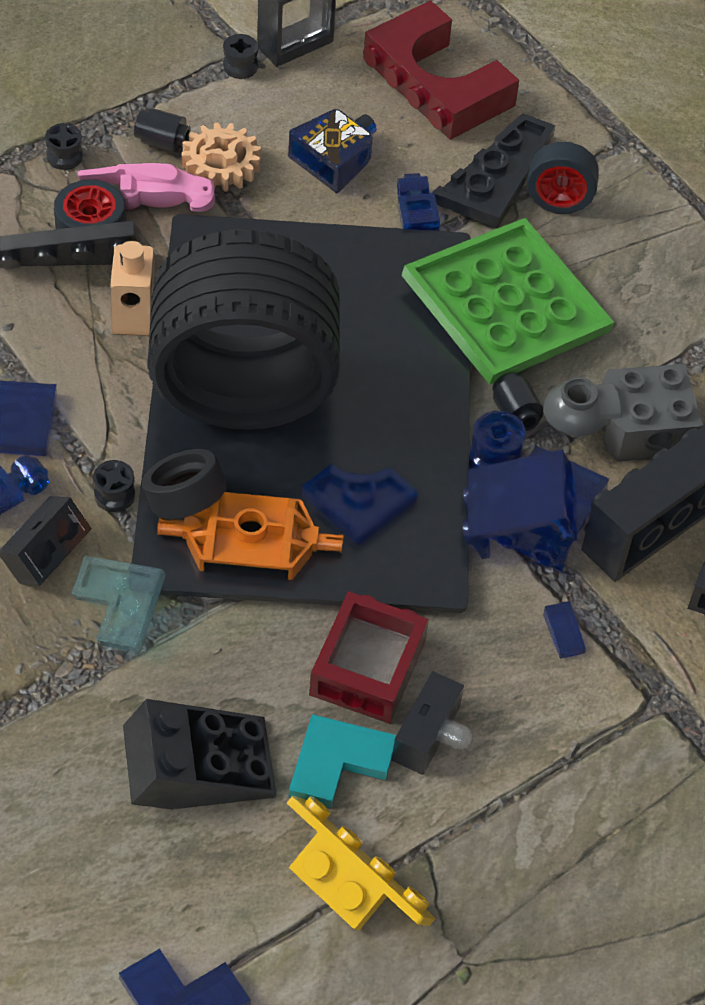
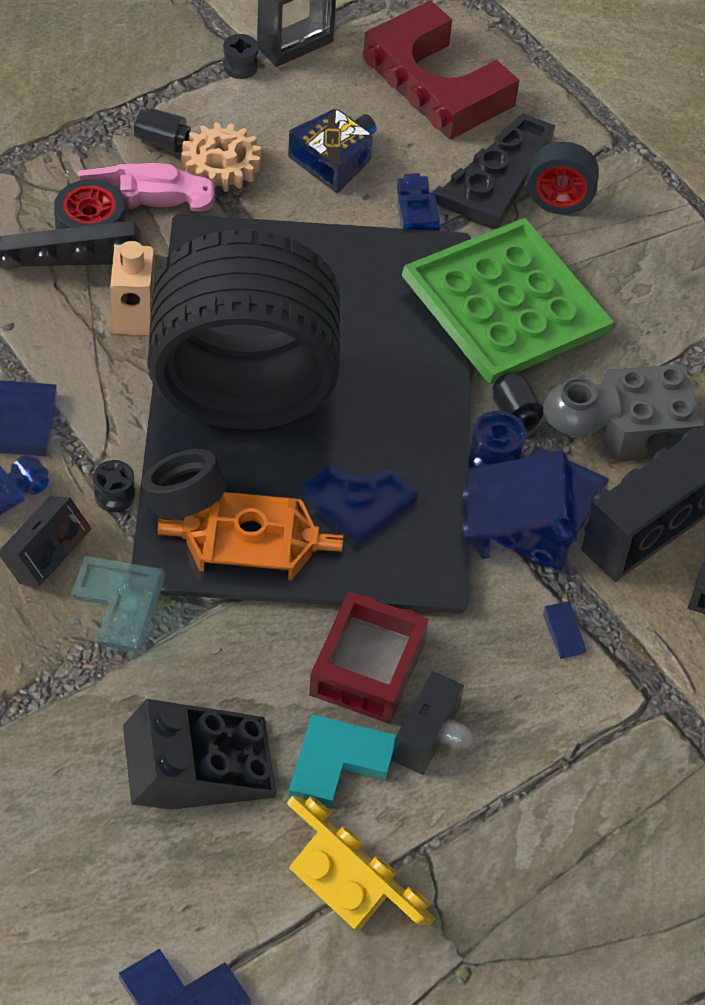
black wheel [45,123,83,170] -> none

